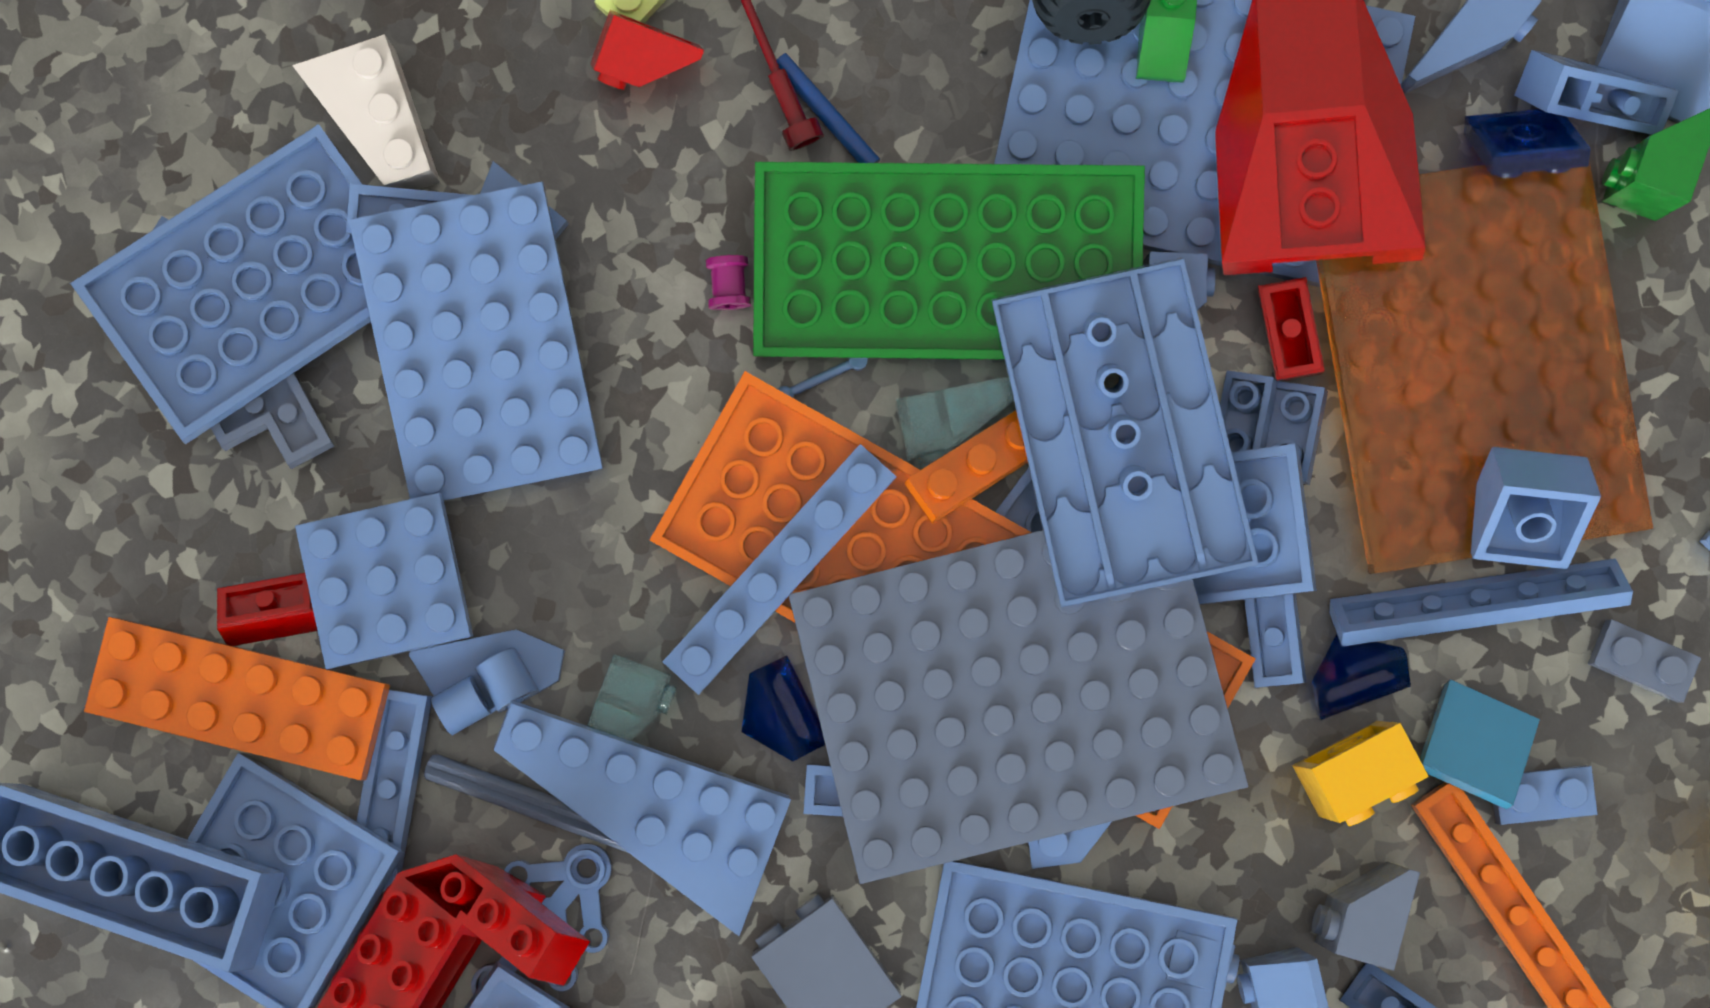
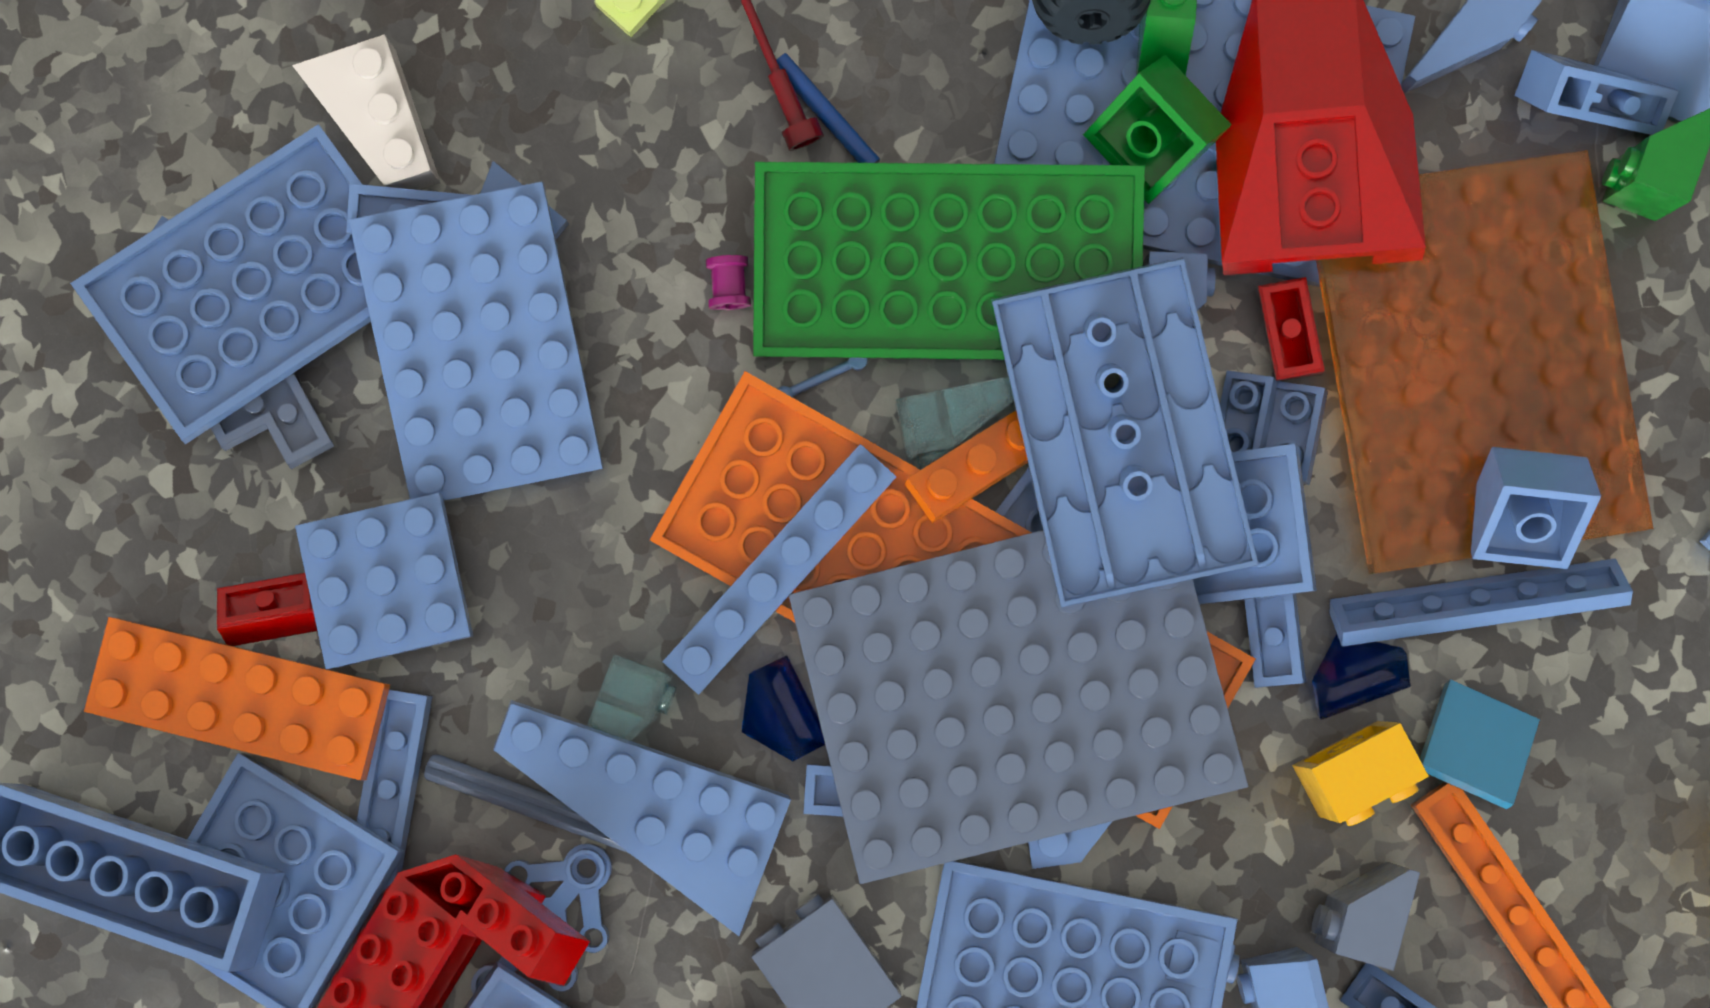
medium blue panel [409,629,565,735] -> none
red slope [590,10,704,90] -> none
clear blue plate [1464,109,1591,178] -> none
medium blue plate [1493,765,1598,825] -> none
sand blue plate [1588,619,1701,702] -> none
none -> green slope [1083,55,1232,204]

